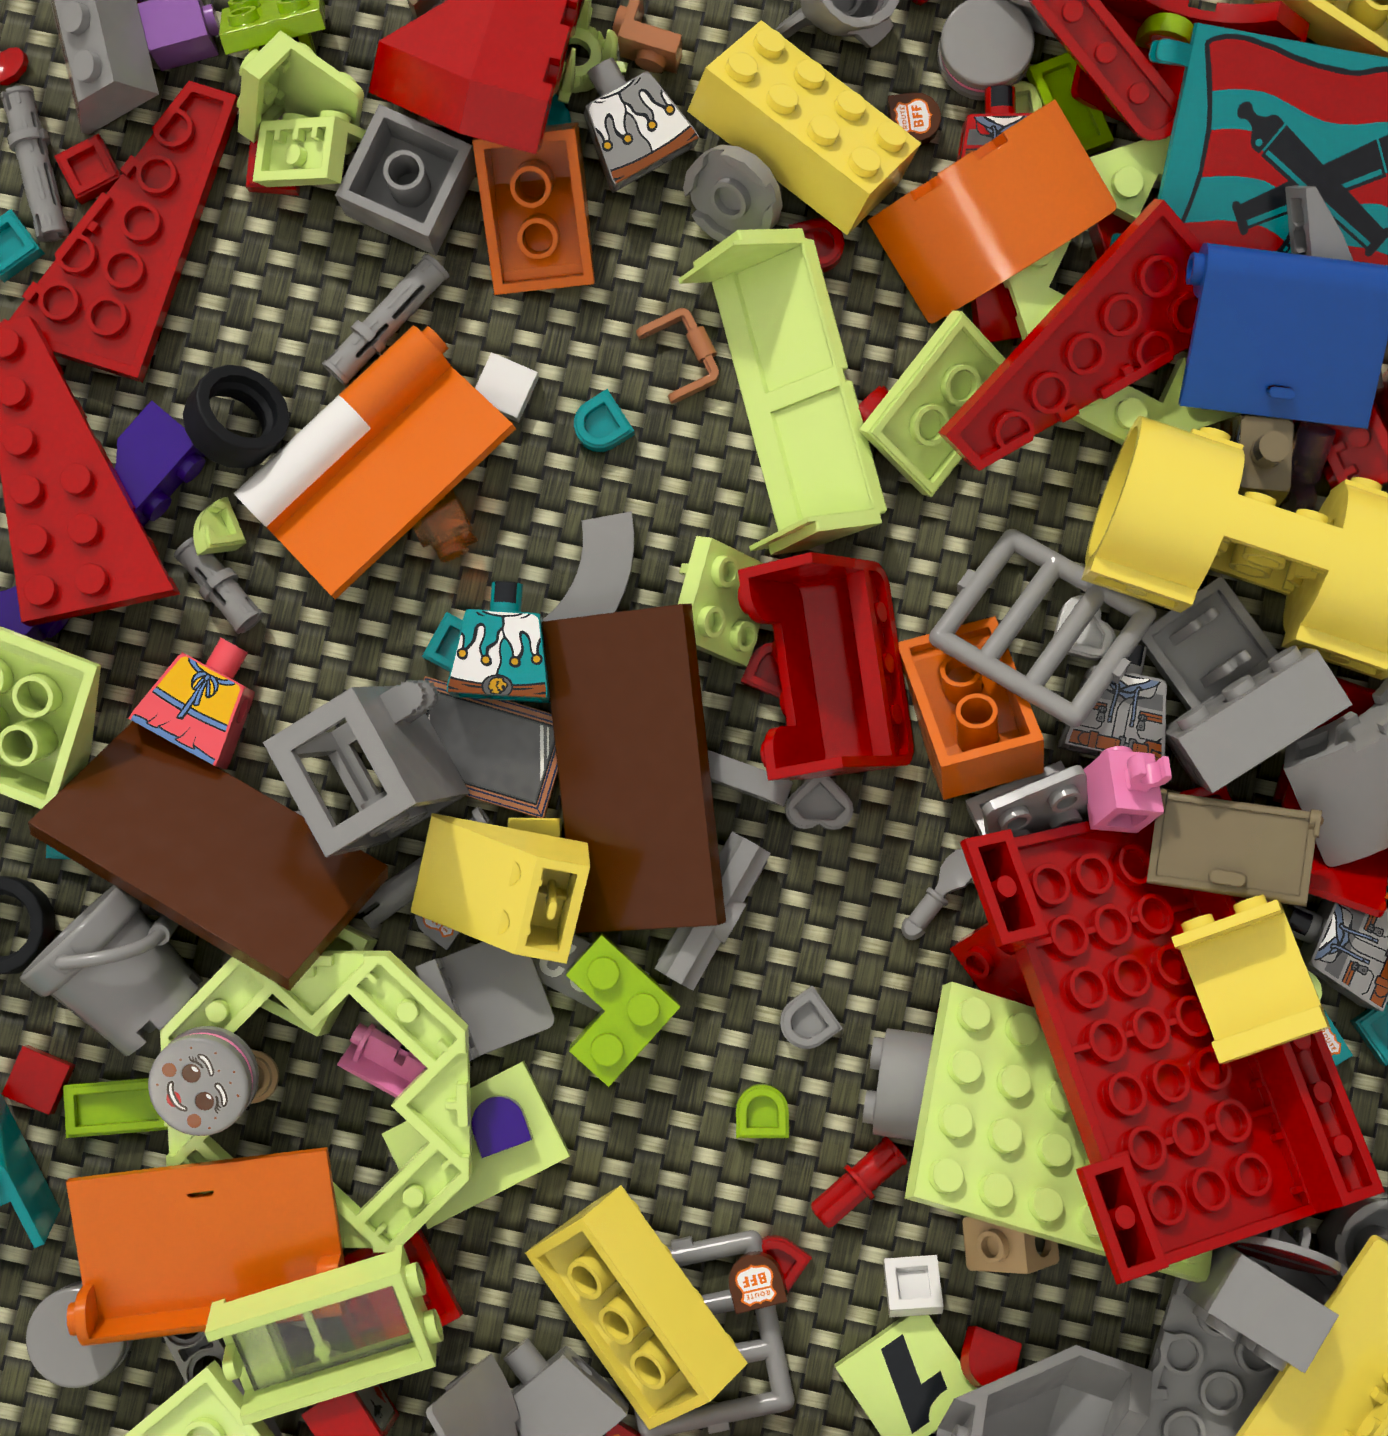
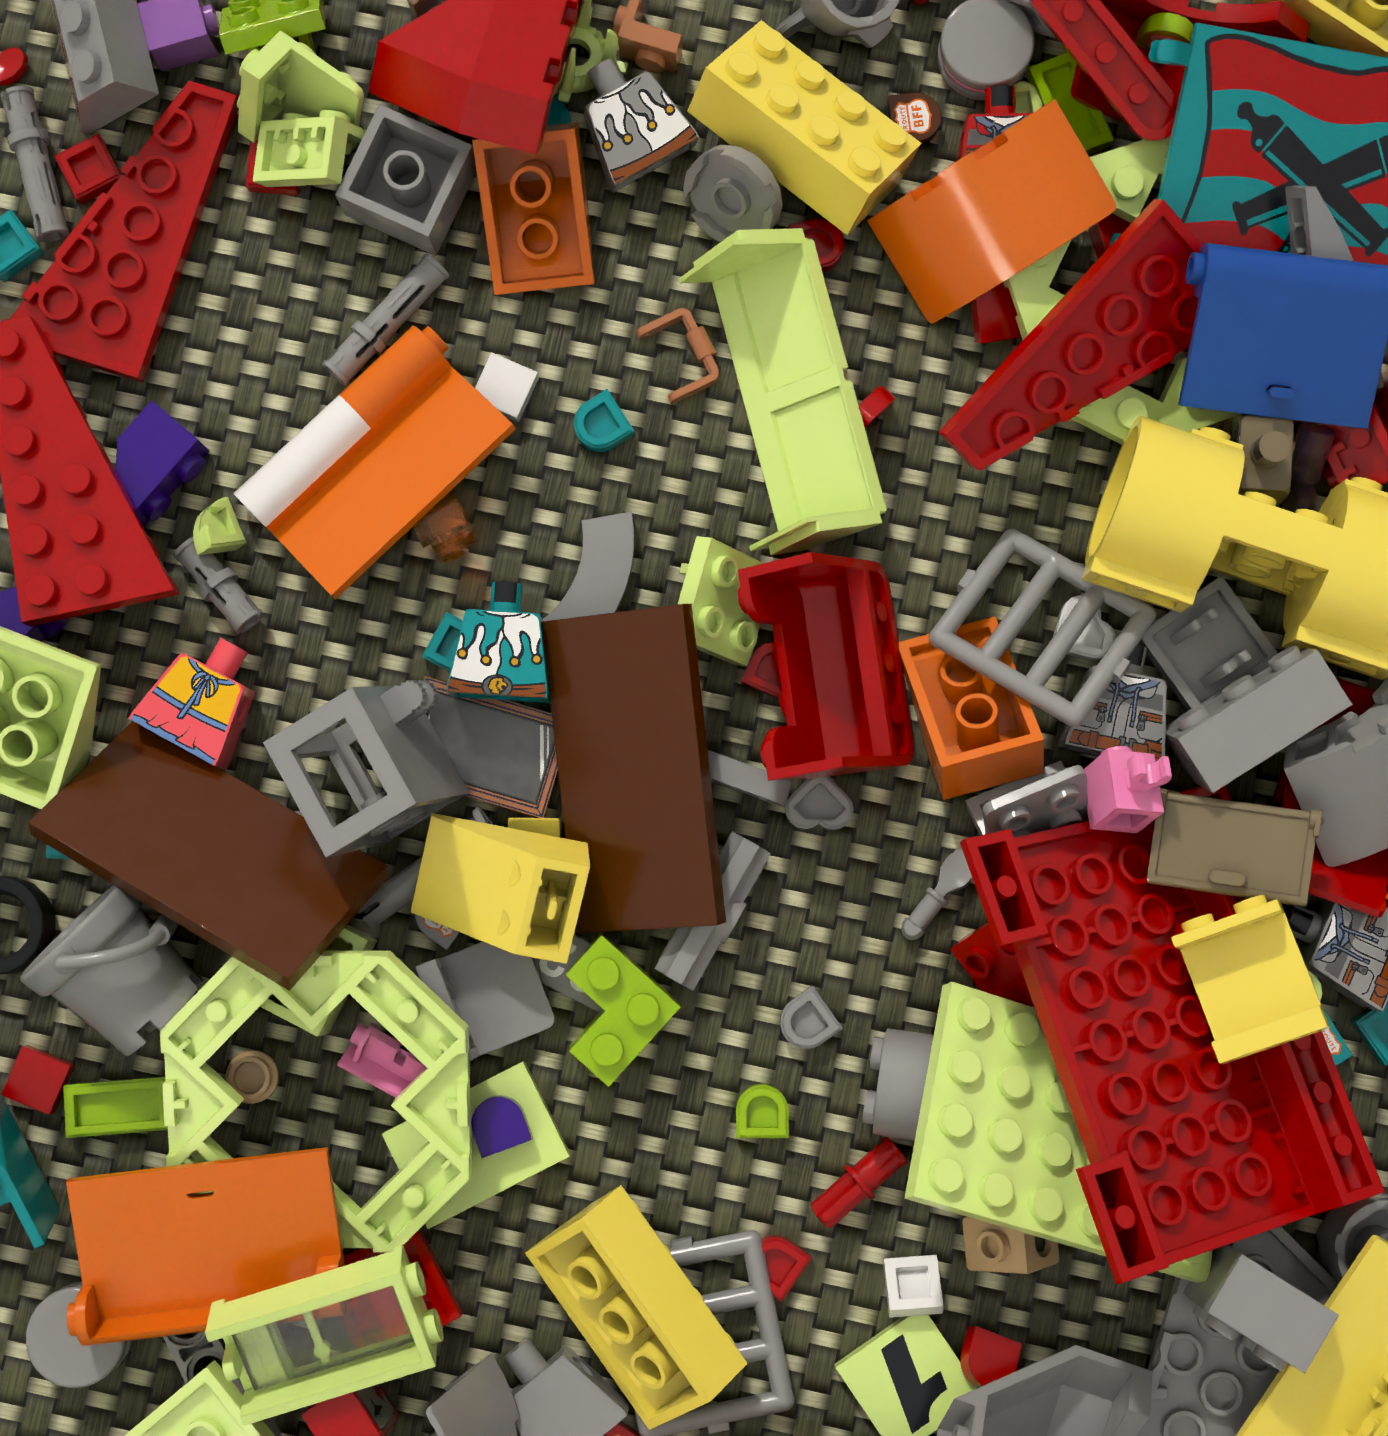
light grey head [148,1026,259,1136] -> none
black tyre [183,365,290,469] -> none
tile [729,1251,789,1314] -> none
yellowish green tile [859,310,1005,497] -> none
piece [1230,1226,1342,1276] -> none

